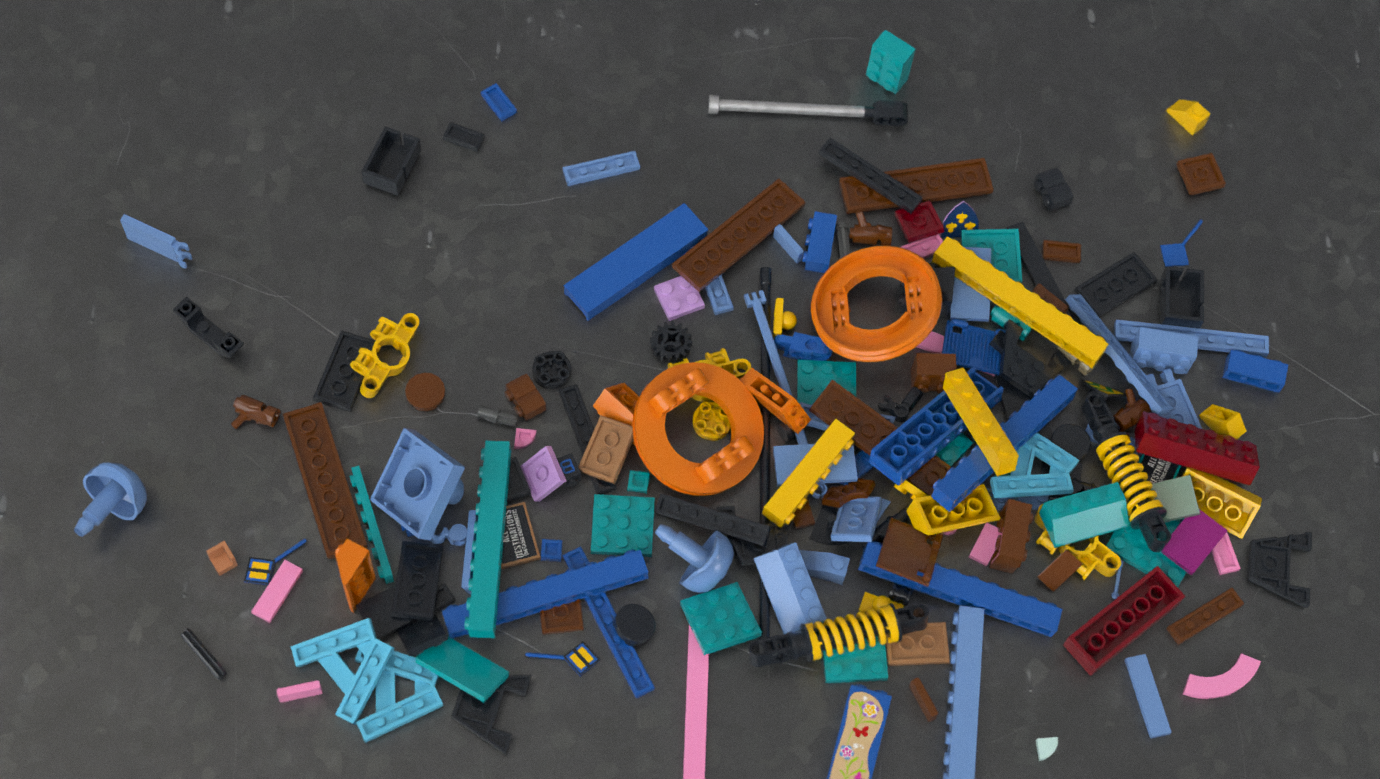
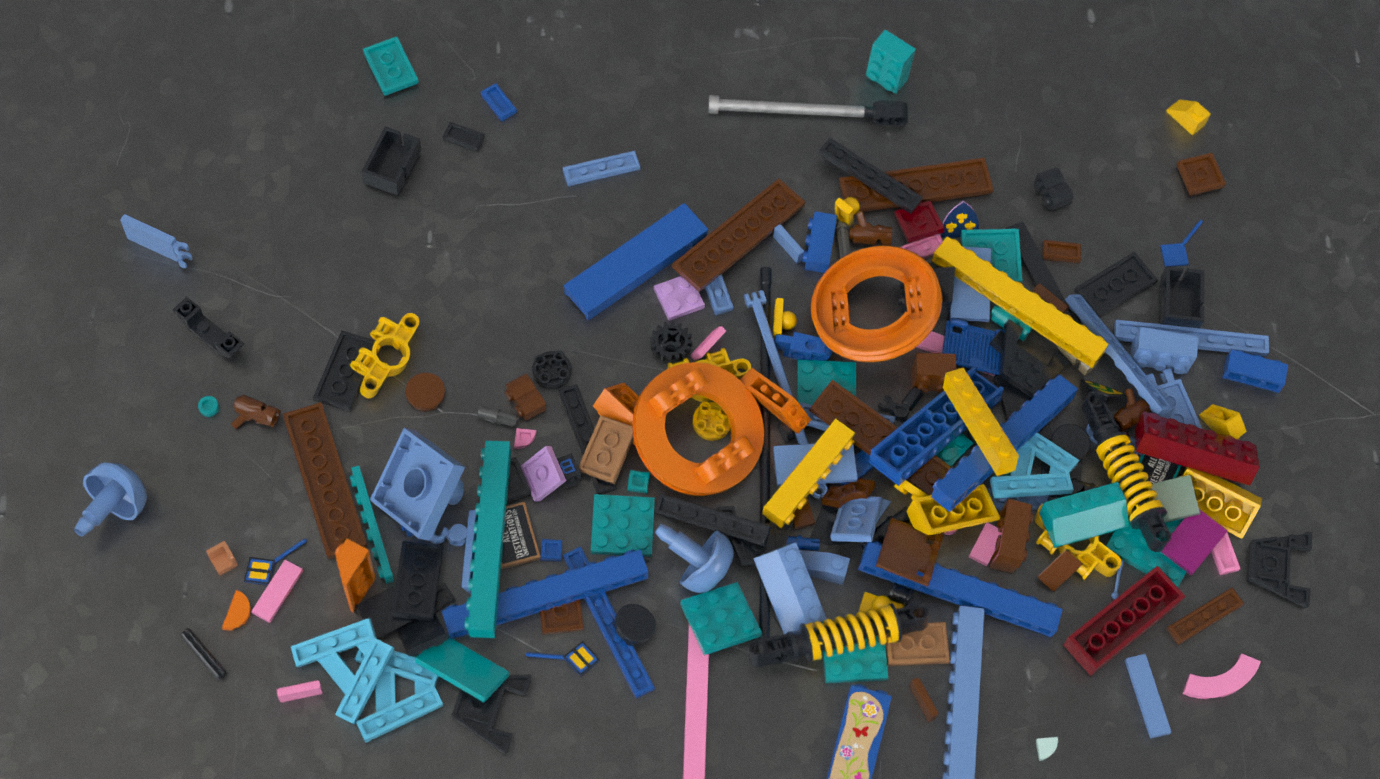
none -> teal tile [198,396,219,417]
none -> orange tile [222,590,251,631]
none -> teal plate [363,37,419,96]
none -> bright pink tile [690,326,726,361]
none -> blue pin [787,535,820,552]
none -> yellow tile [835,197,860,228]

